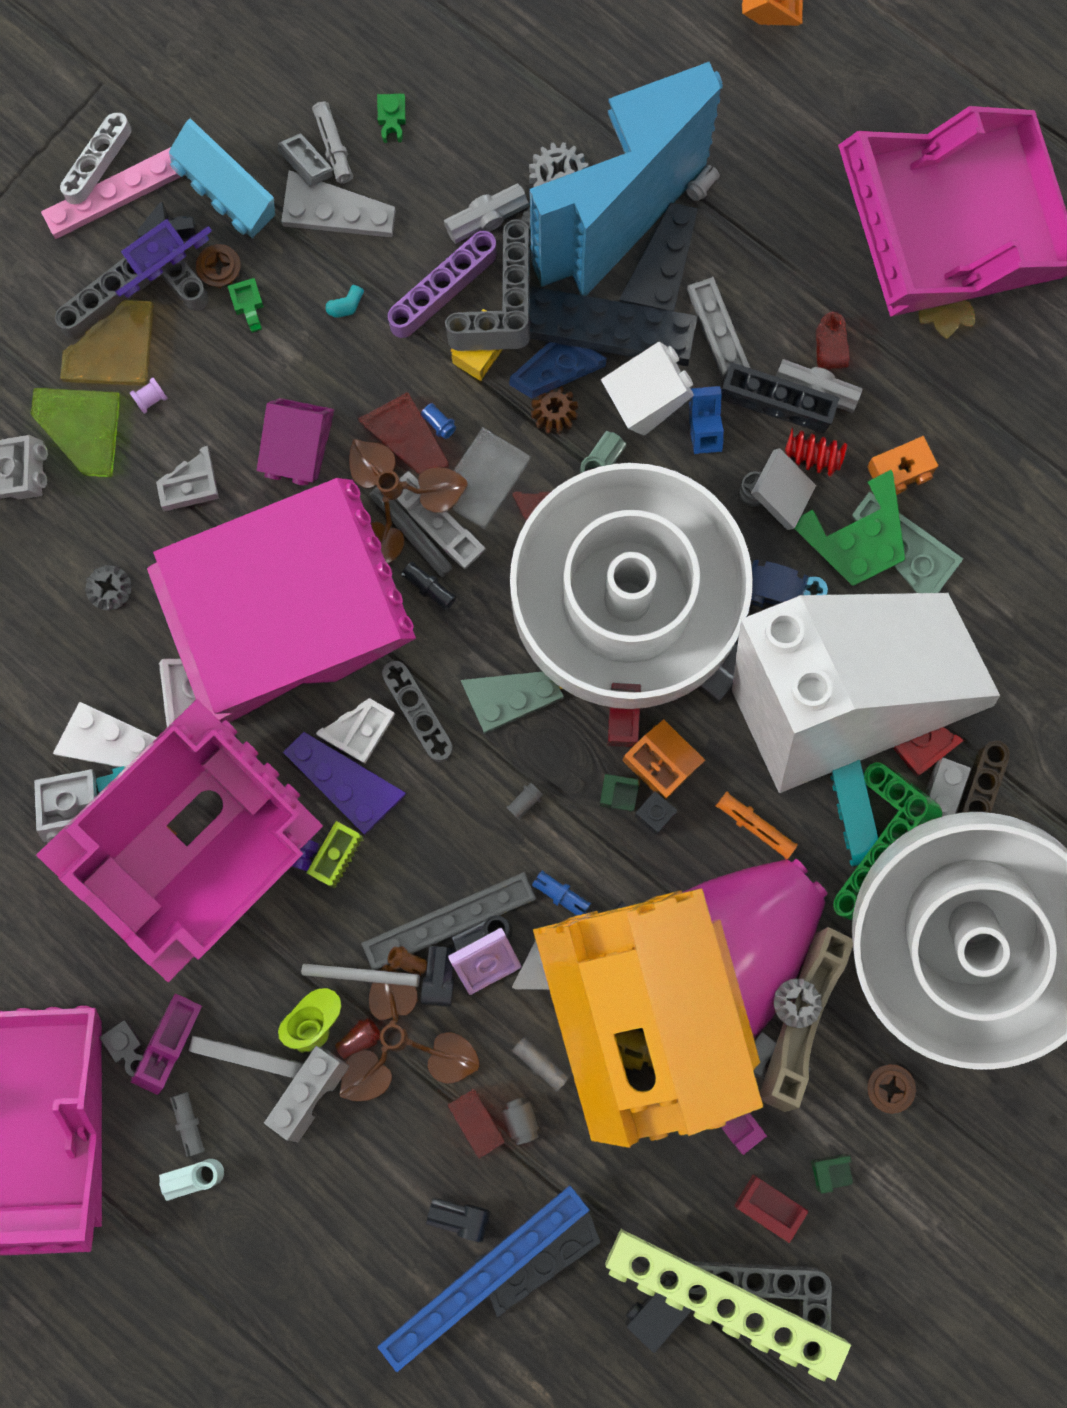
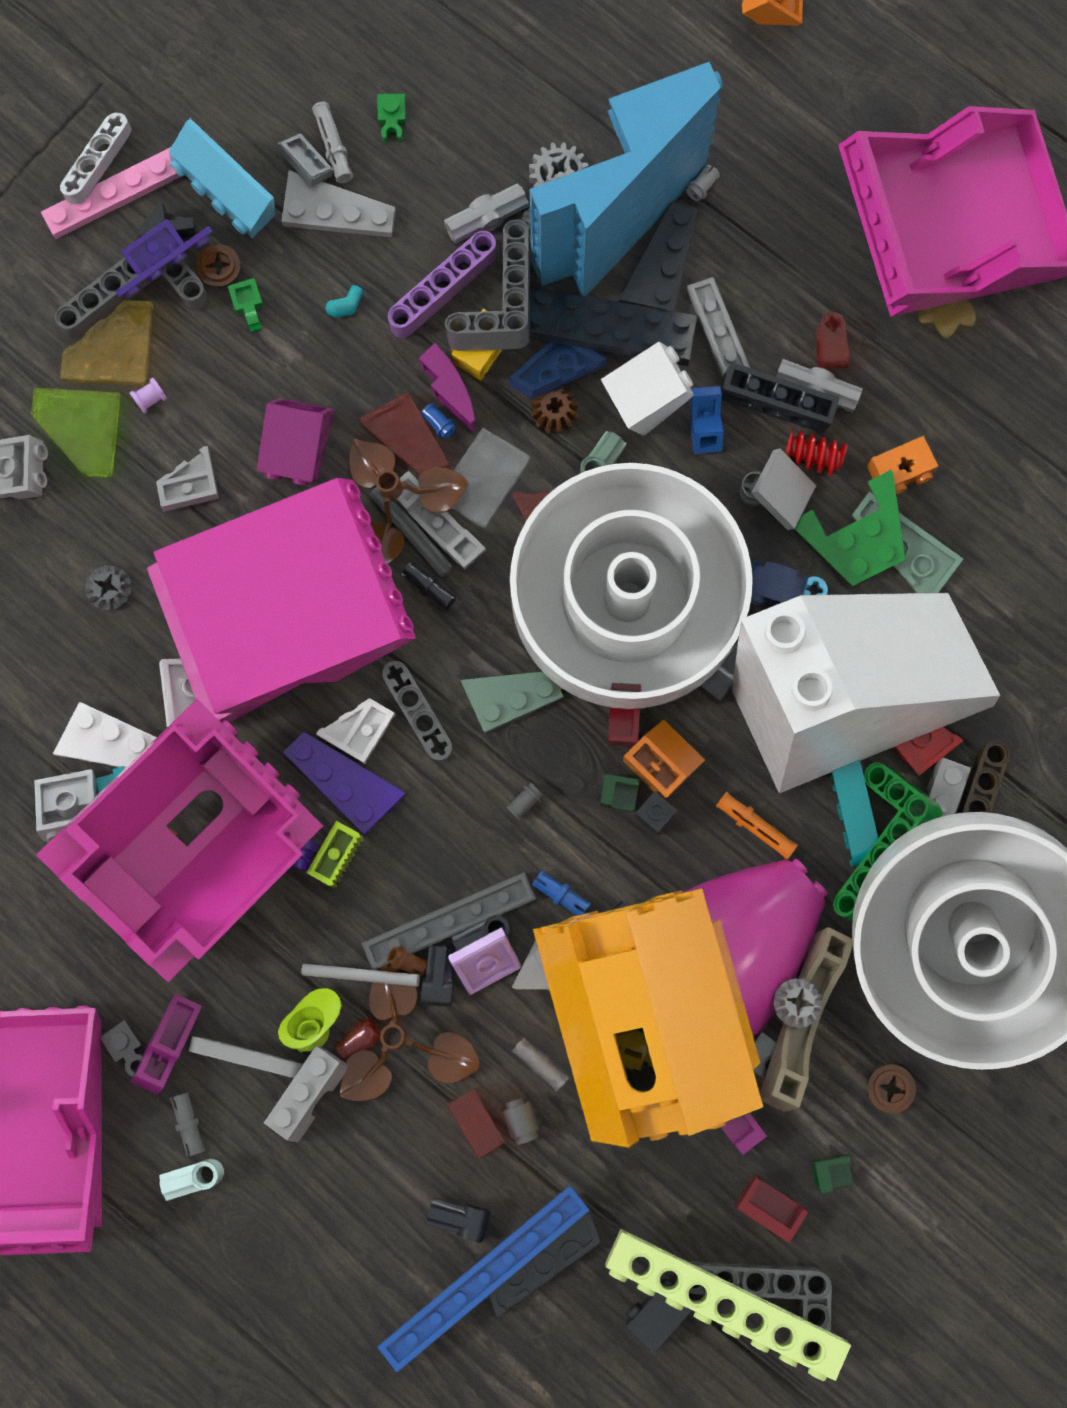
none -> magenta slope [419,343,476,432]

